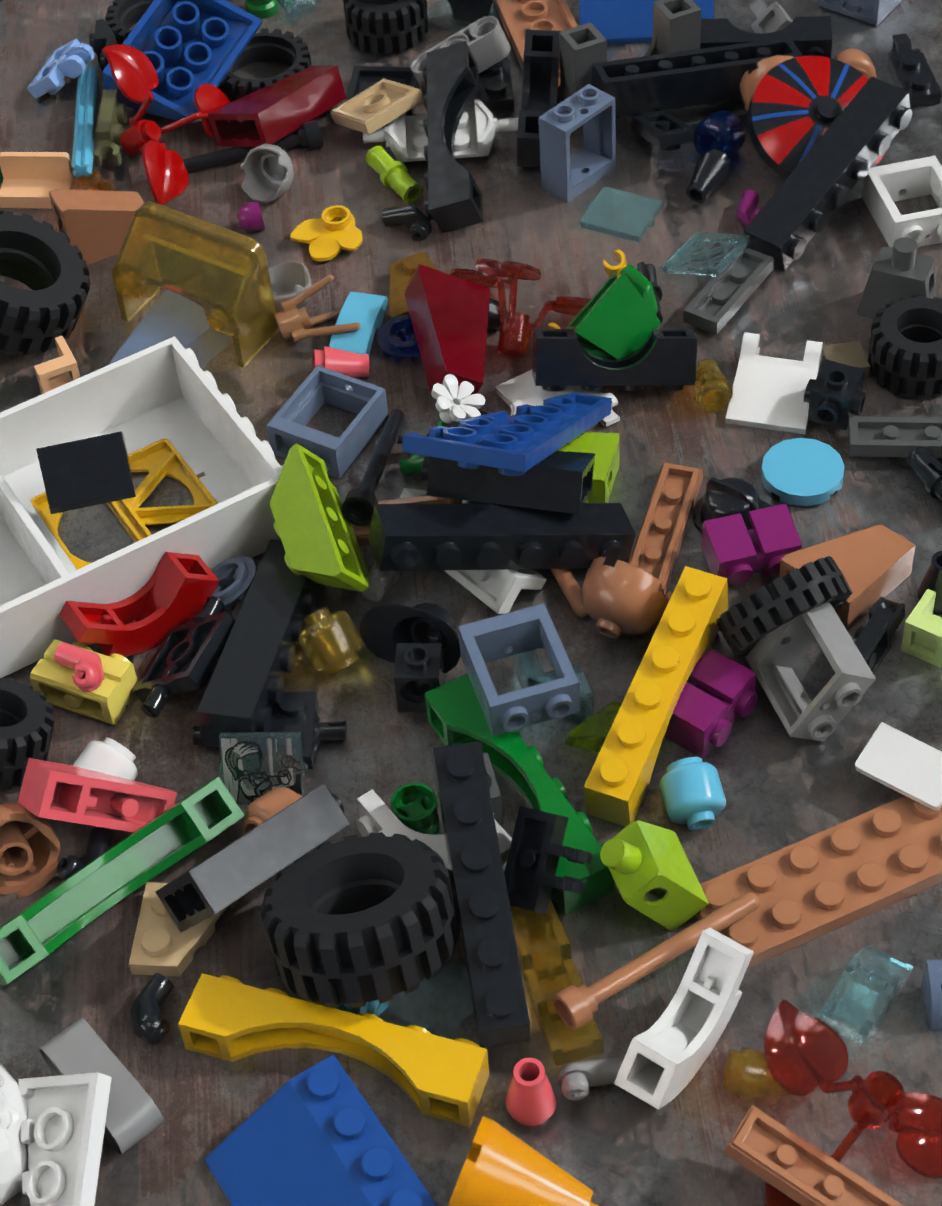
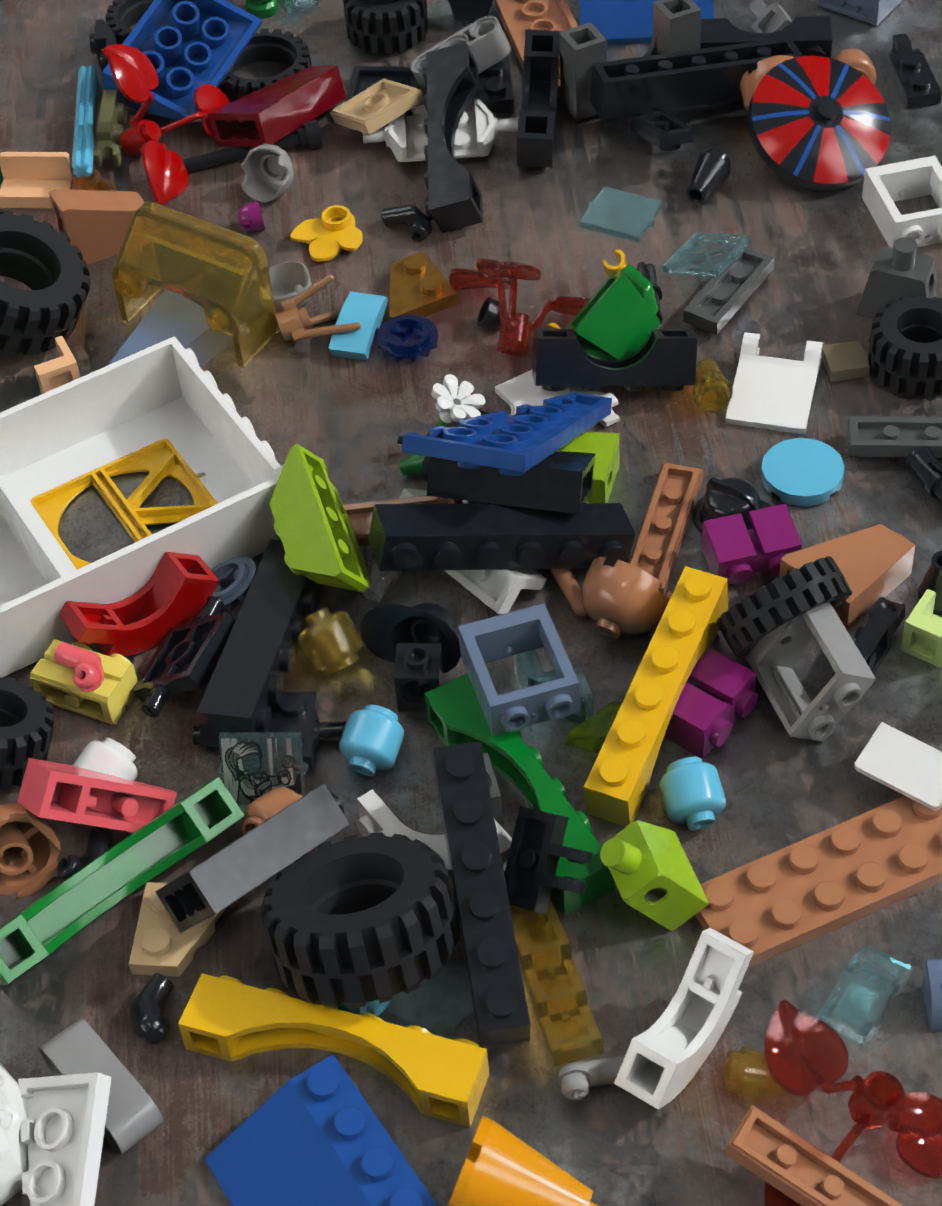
light blue hinge [27,39,95,99] -> none
black slope [36,431,136,514] -> none
sand blue window [267,365,389,479] -> none
coral cone [313,346,369,379] -> none
black piece [342,409,405,526] -> none
lime pin [365,146,423,204] -> none
green wheel [390,783,440,835] -> none
dark red slope [405,264,490,399] -> none
coral cone [505,1058,557,1126] -> none
sand blue window [539,84,616,203] -> none
nougat piece [552,892,760,1031] -> none
clear blue head [693,111,746,158] -> none
magenta arm [736,190,763,227] -> none
black brick [744,76,912,271] -> none
black brick [804,360,866,430] -> none
none -> medium azure head [339,705,404,776]

